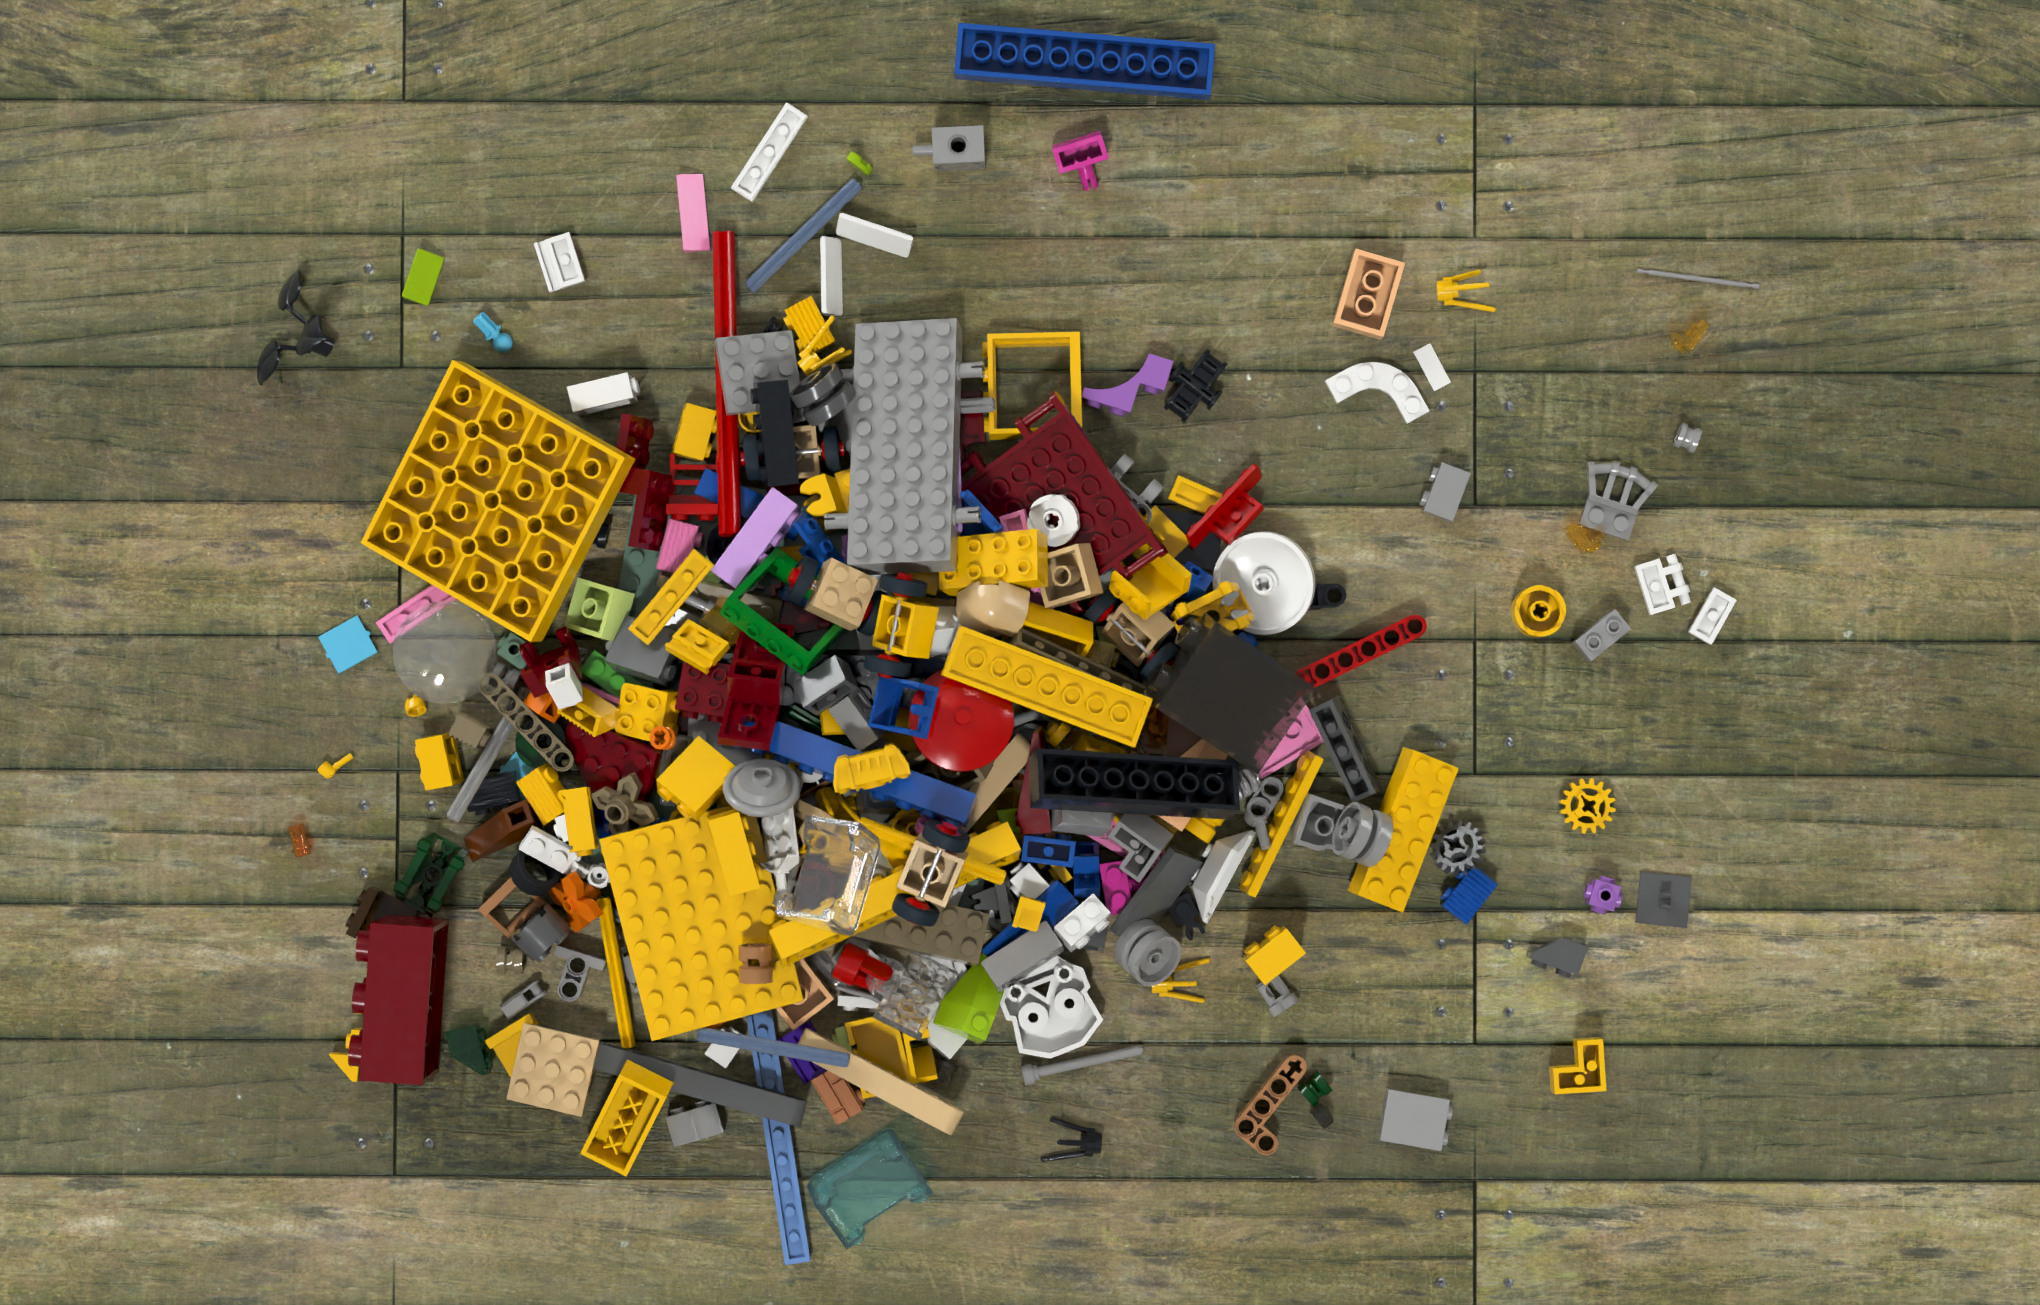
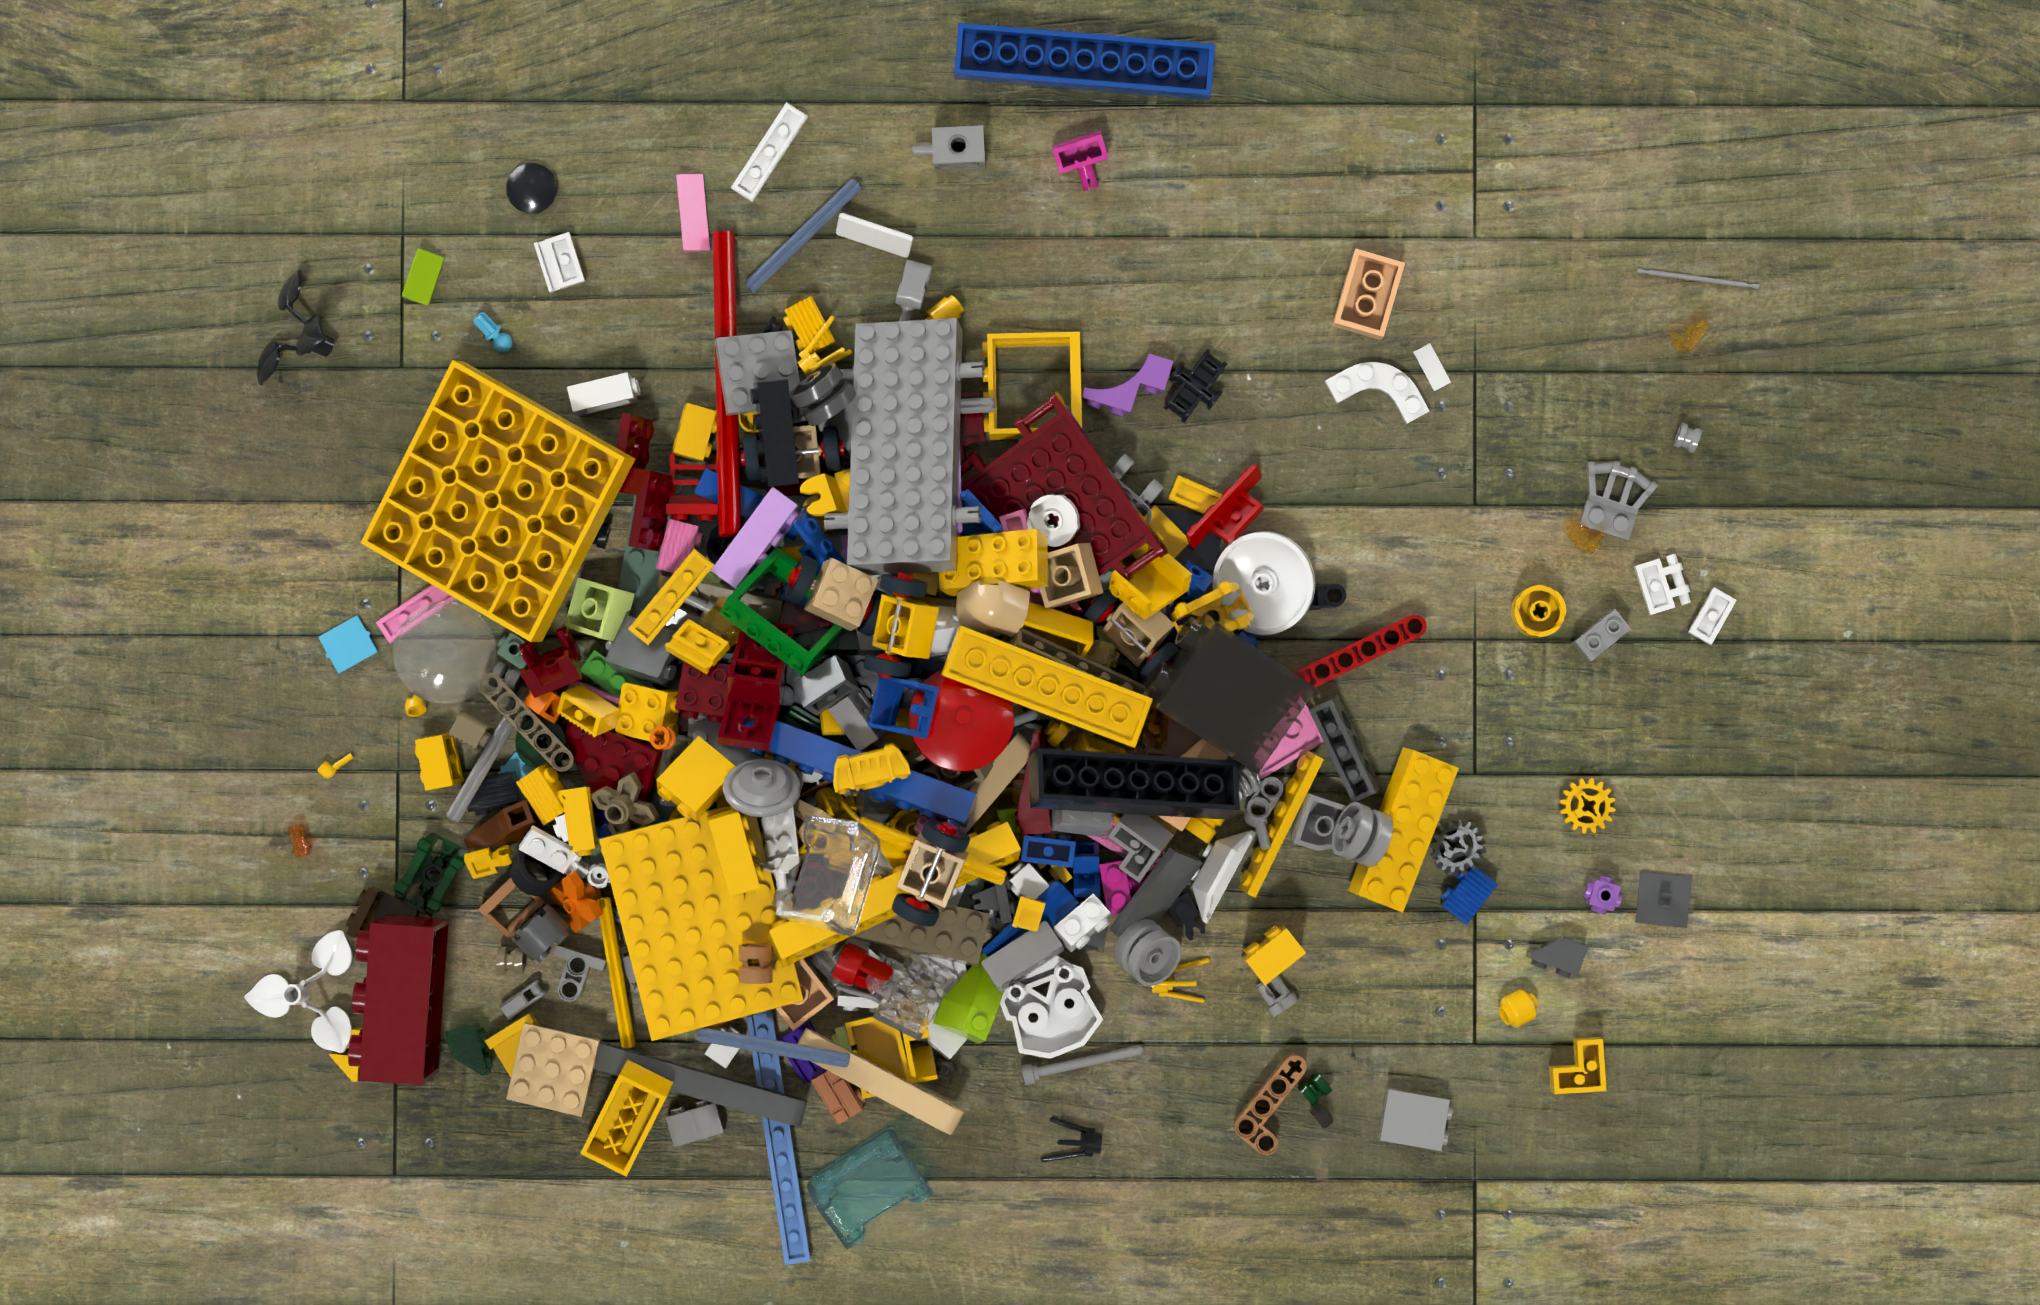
white brick [545,663,583,709] -> none
white slope [820,236,843,316] -> none
lime tile [846,151,873,177] -> none
light grey brick [1419,462,1471,523] -> none
yellow plant [1436,270,1496,312] -> none
none -> white plant [244,930,353,1053]
none -> yellow plate [464,845,513,879]
none -> black dish [506,163,557,214]
none -> light grey beam [895,259,932,321]
none -> yellow brick [925,295,964,320]
none -> yellow head [1498,989,1538,1028]

